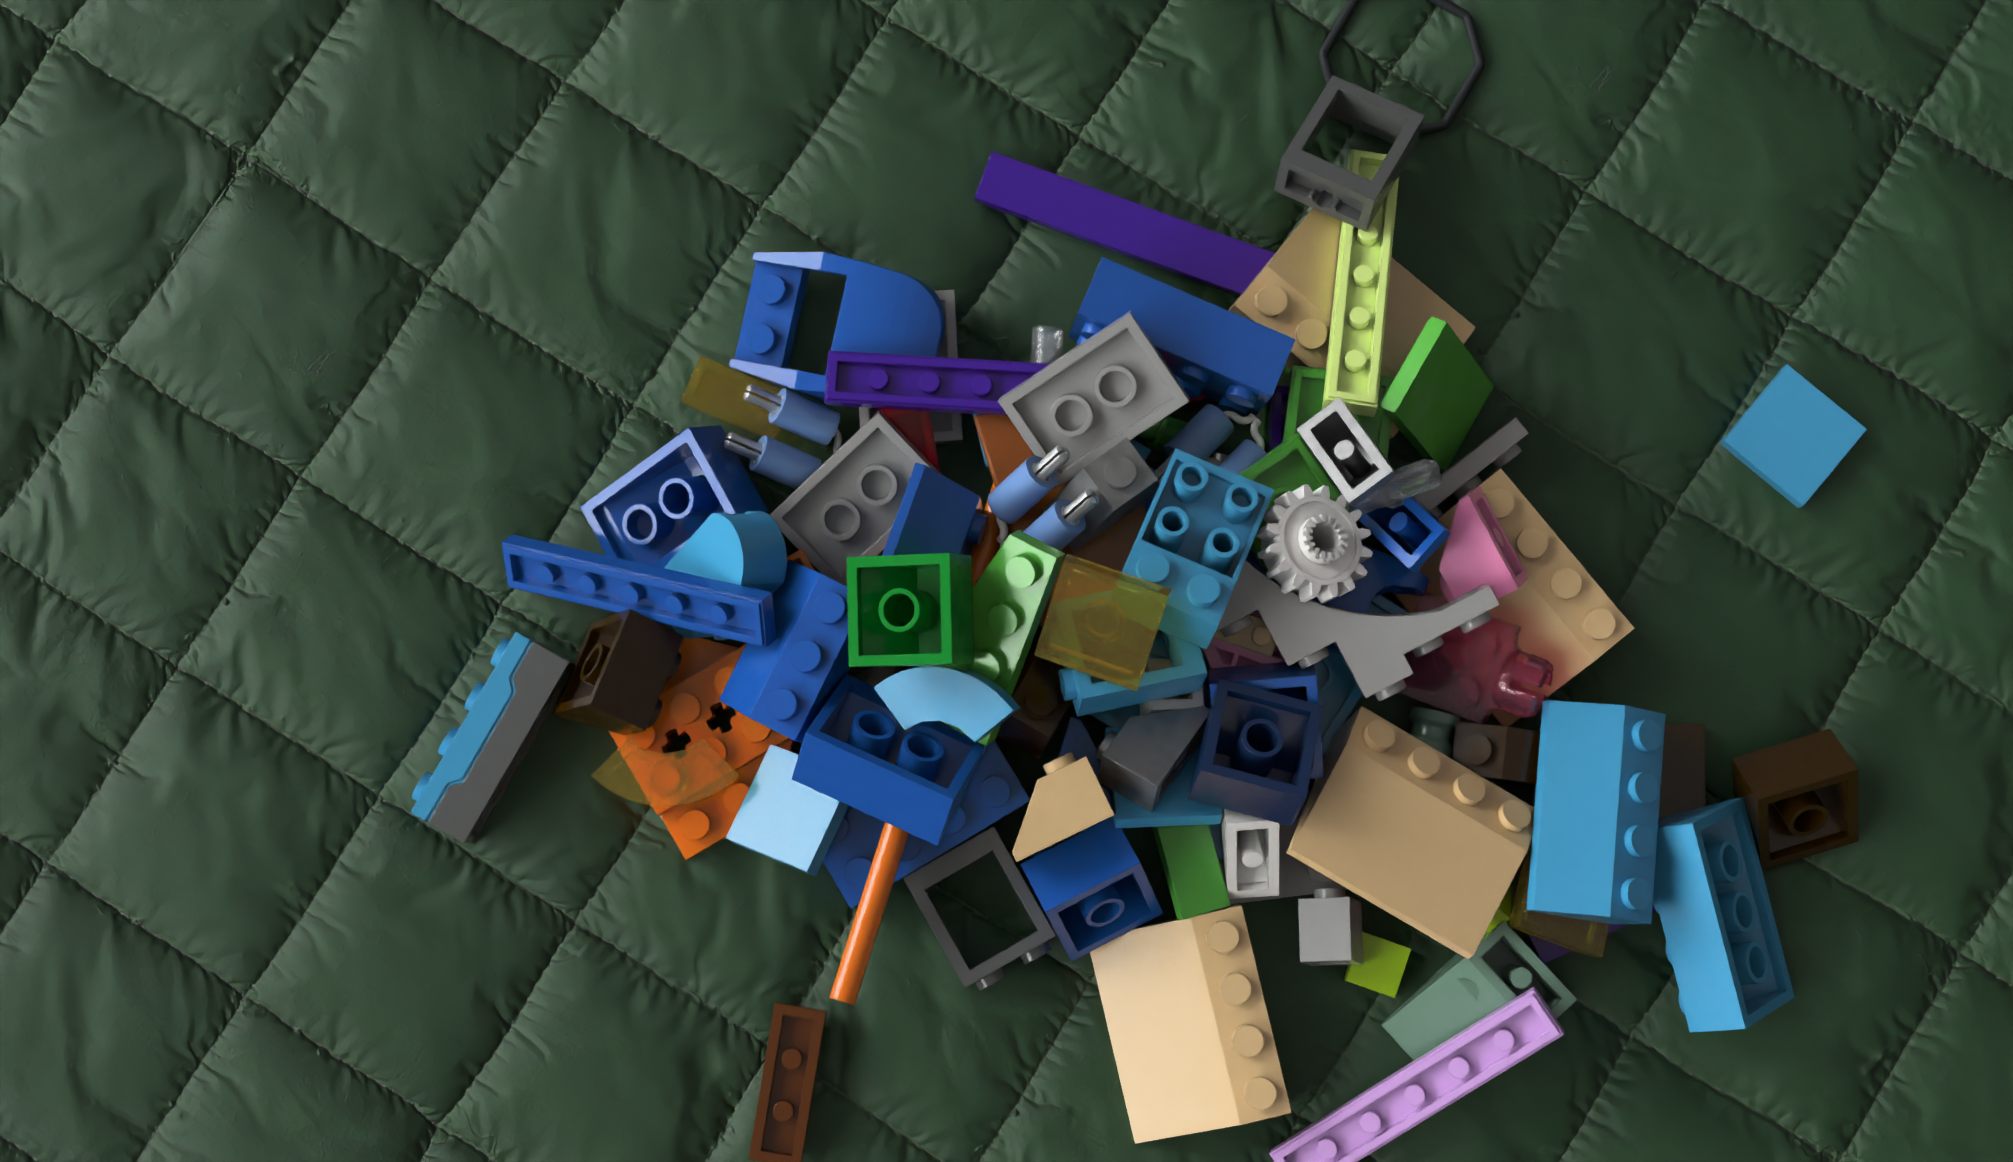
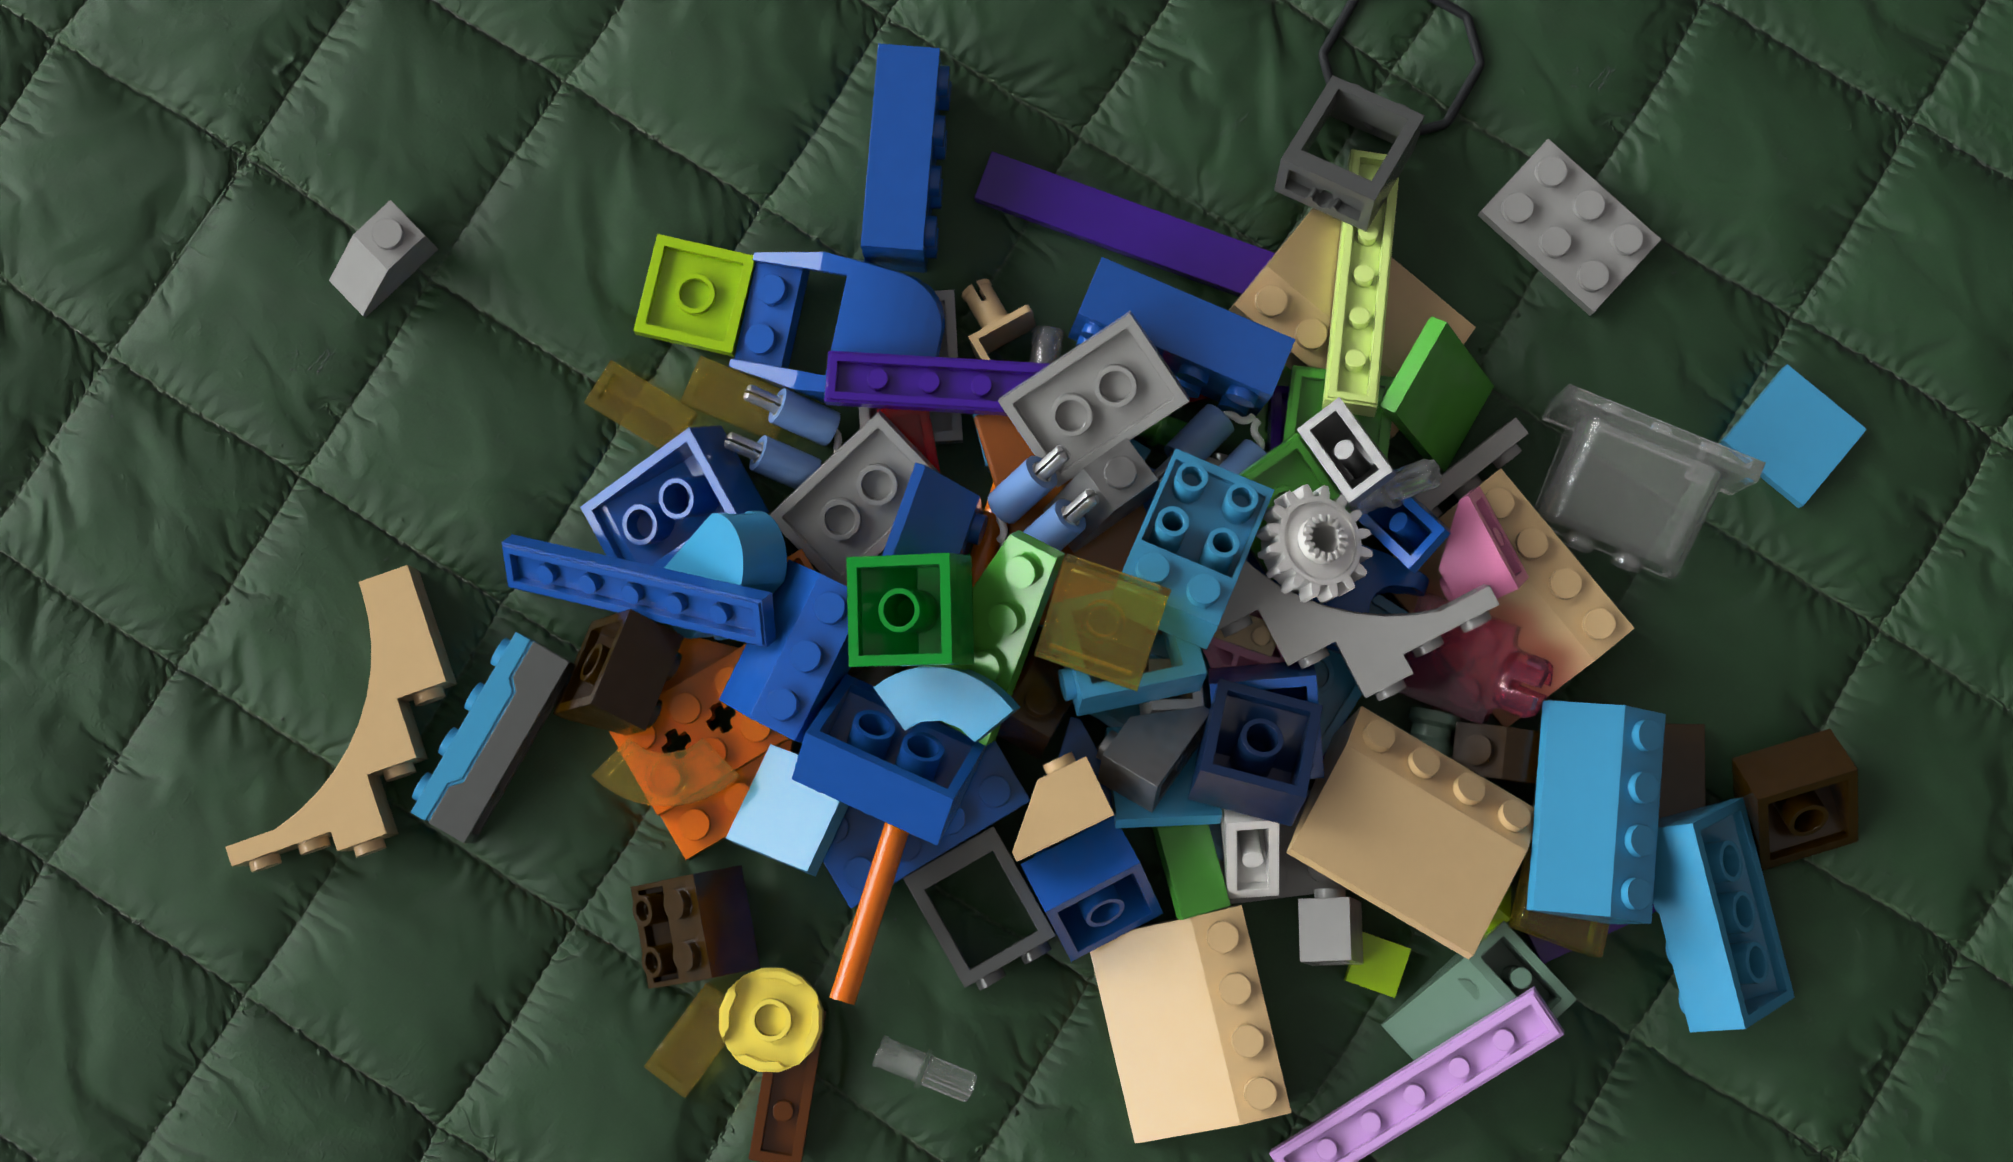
none -> tan arch [226,565,457,873]
none -> light grey slope [329,200,438,318]
none -> clear yellow tile [584,360,698,449]
none -> dark brown slope [631,865,760,989]
none -> lime plate [633,234,756,357]
none -> clear yellow tile [644,982,726,1098]
none -> light yellow tile [719,967,824,1072]
none -> blue brick [861,43,952,273]
none -> clear axle [872,1035,977,1102]
none -> tan bracket [961,279,1036,360]
none -> light grey plate [1478,139,1661,316]
none -> clear windscreen [1534,384,1765,579]

